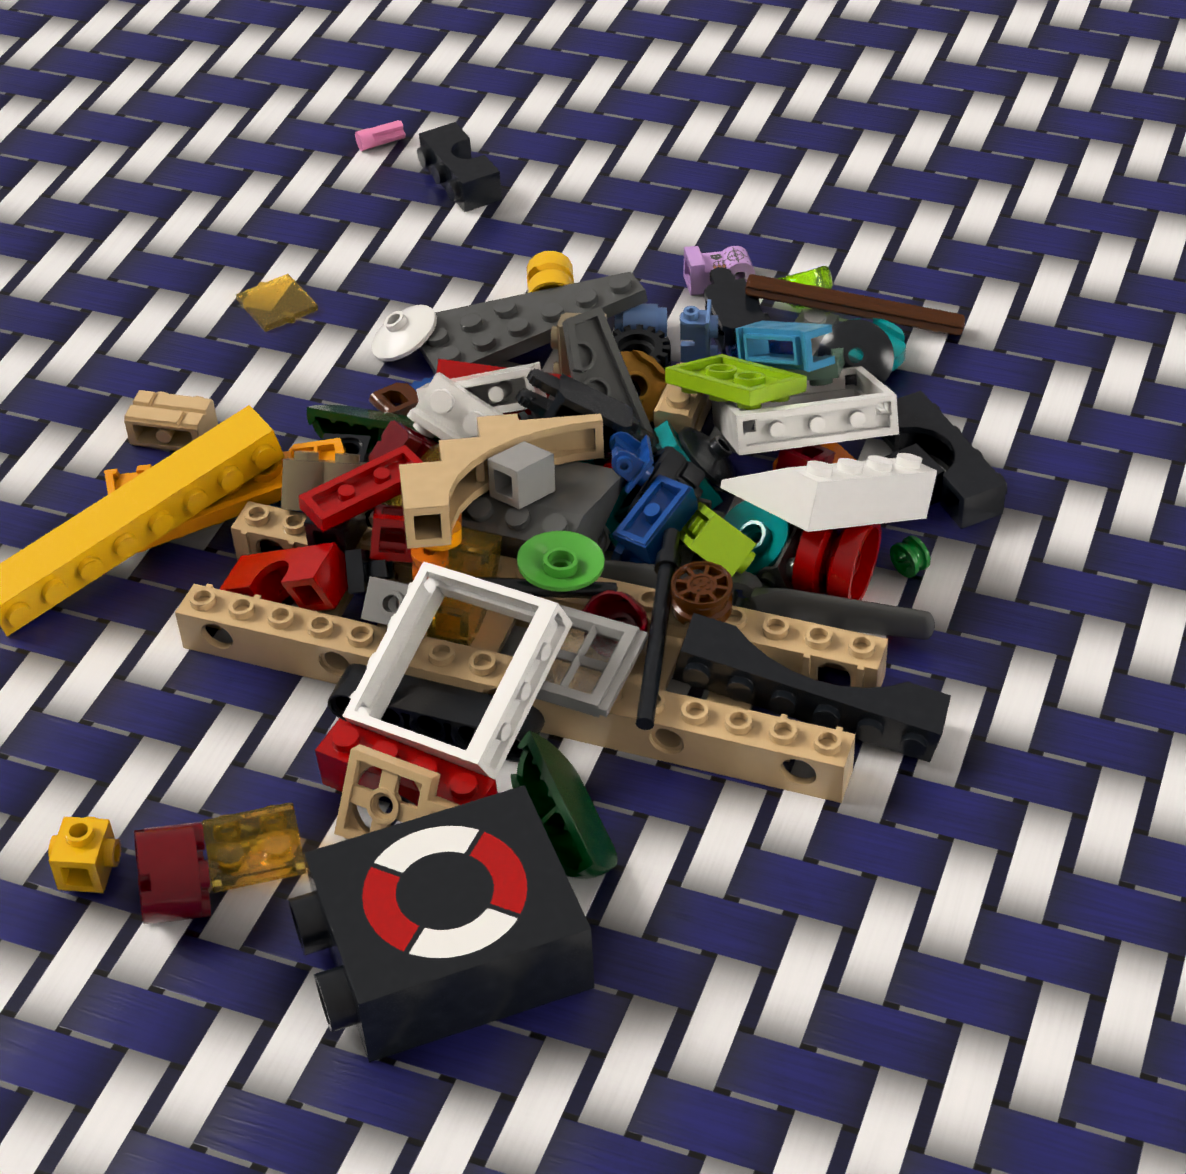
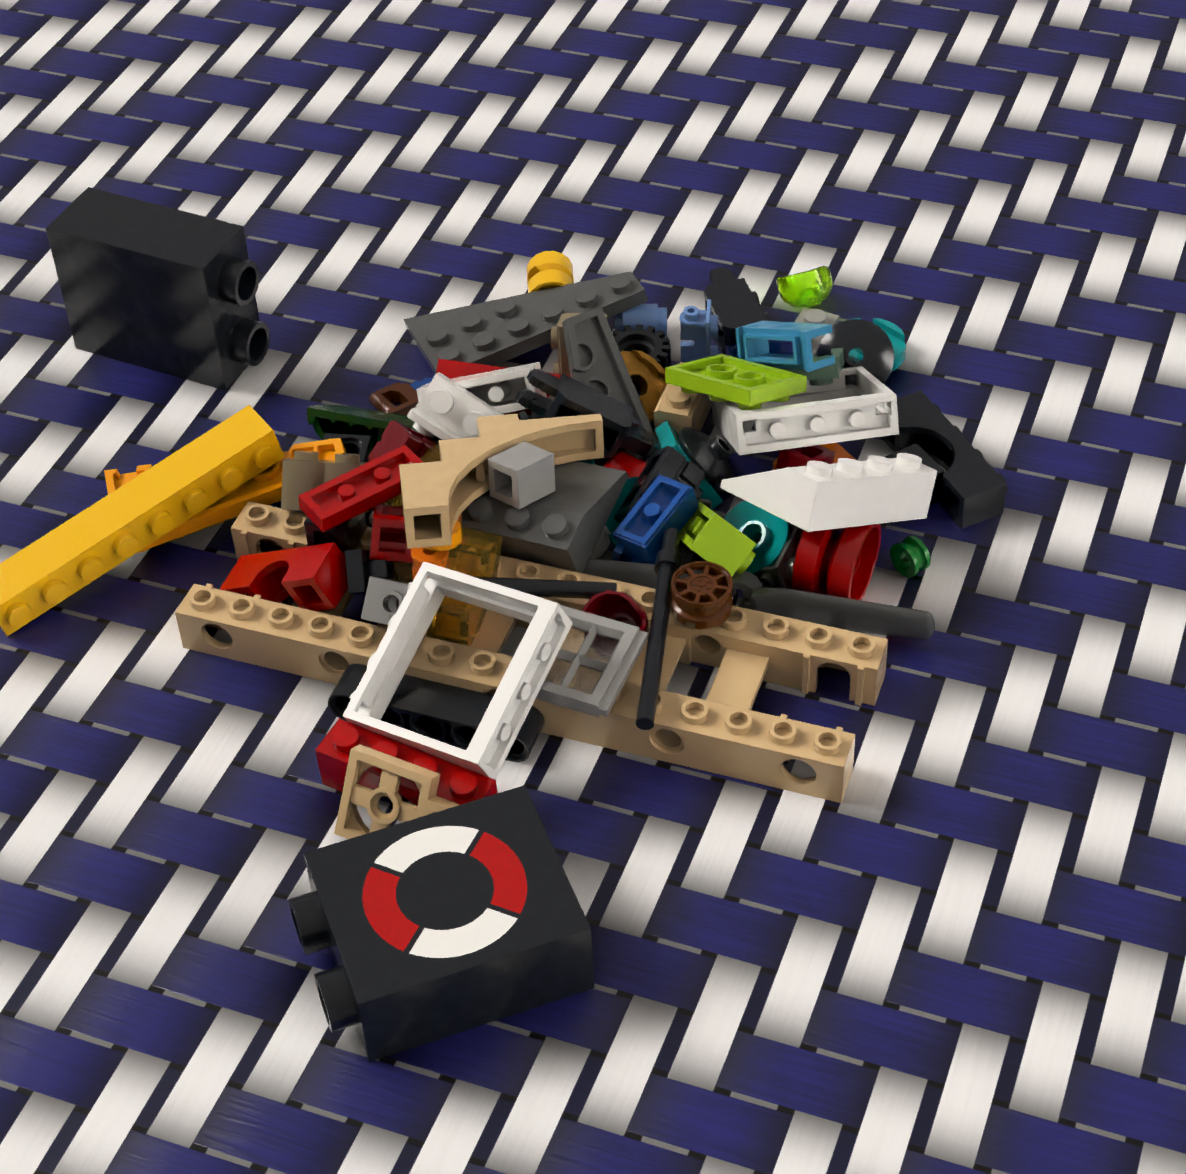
yellow brick [48,817,121,893] -> none
tan brick [124,390,218,451] -> none
dark red brick [134,822,211,924] -> none
clear yellow bracket [202,803,307,893] -> none
clear yellow piece [236,274,318,332] -> none
bright pink piece [355,120,406,151] -> none
white dish [371,305,437,362] -> none
black arch [417,122,502,212] -> none
dark green brick [511,730,618,879] -> none
bright green dish [517,531,605,592] -> none
blue hinge [609,431,654,494] -> none
black arch [672,613,951,762] -> none
lavender leg [683,246,755,296] -> none
reddish brown axle [745,274,965,336] -> none
none -> black brick [46,187,270,391]

